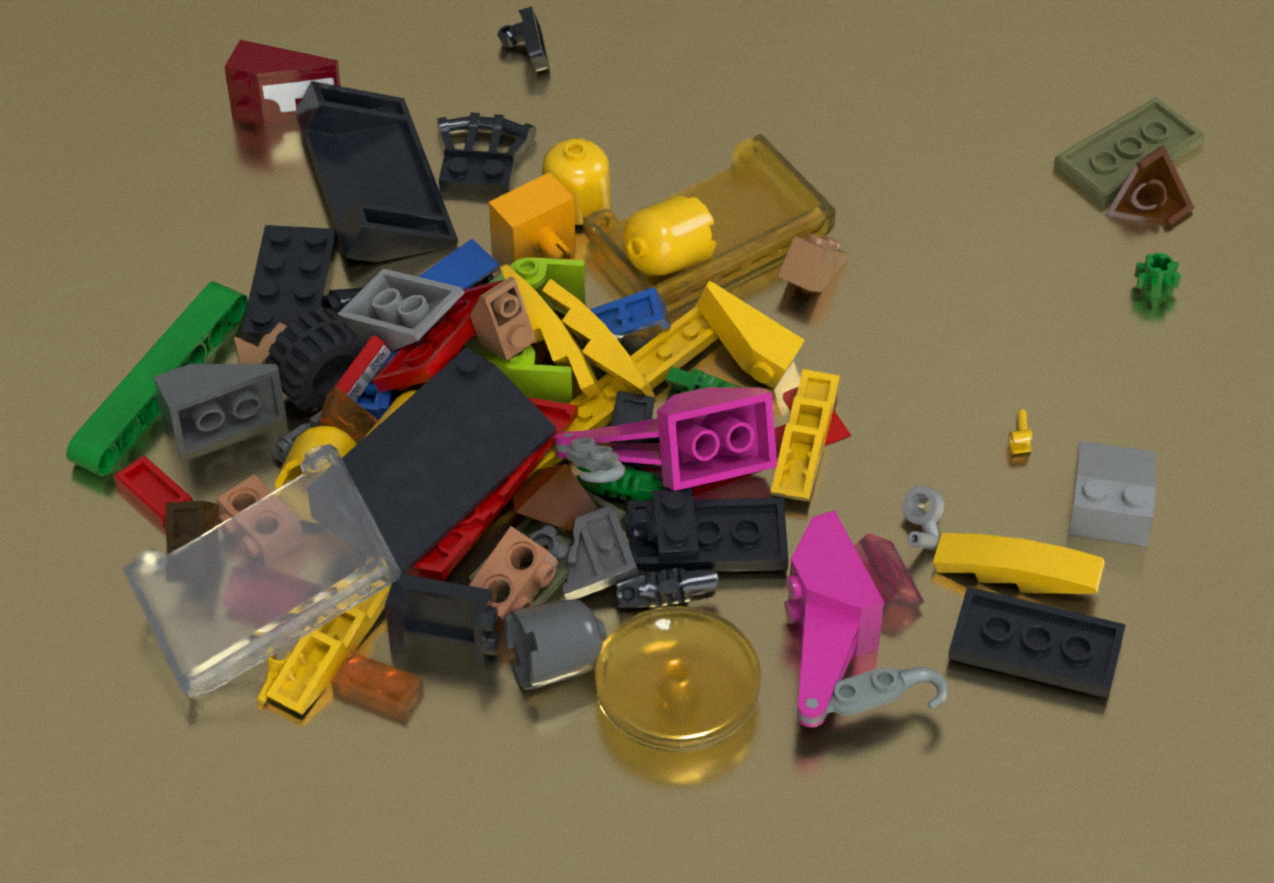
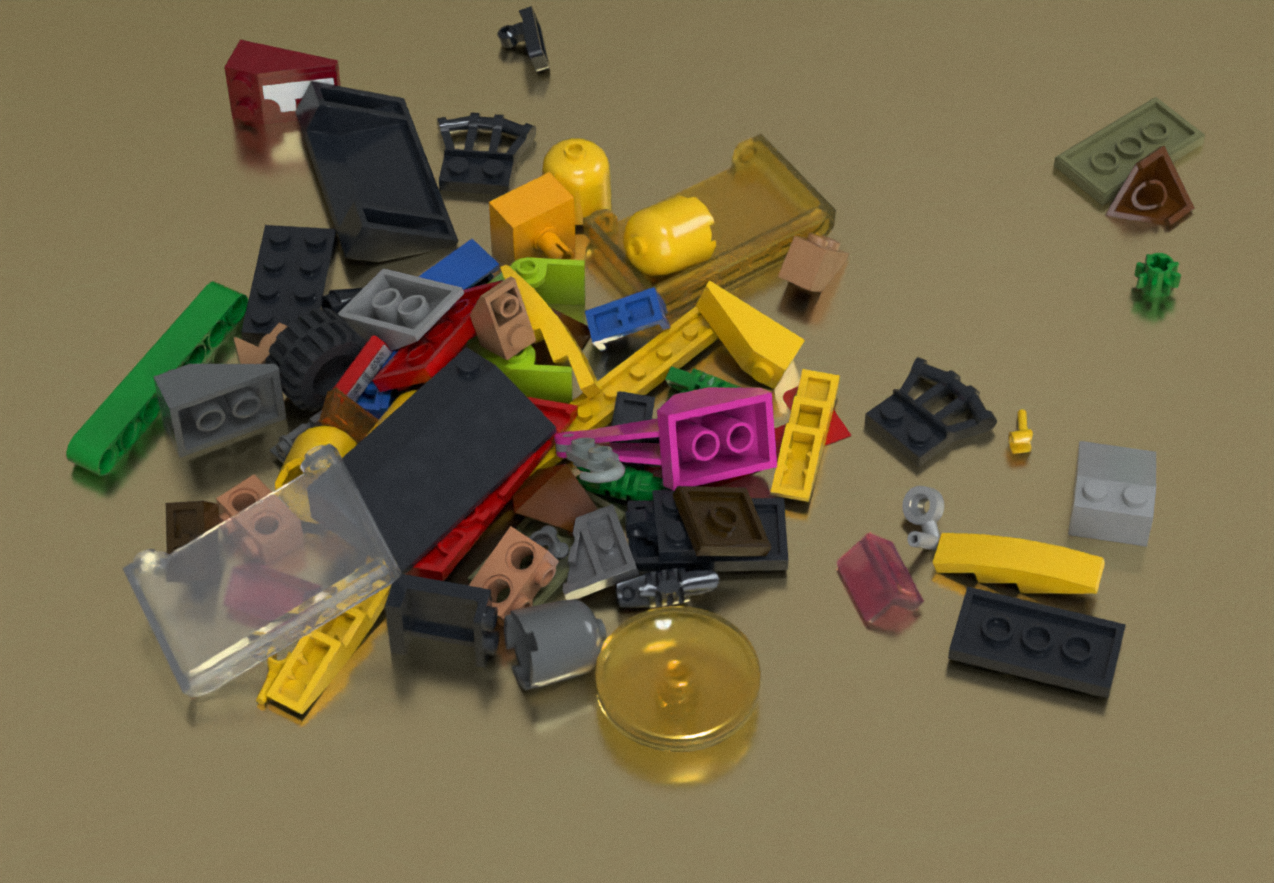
red tile [114,455,193,528] -> none
clear orange plate [331,650,424,719] -> none
yellow slope [541,279,655,397] -> none
dark pink slope [784,510,949,727] -> none
none -> dark brown plate [672,486,771,556]
none -> black plate [865,357,997,467]

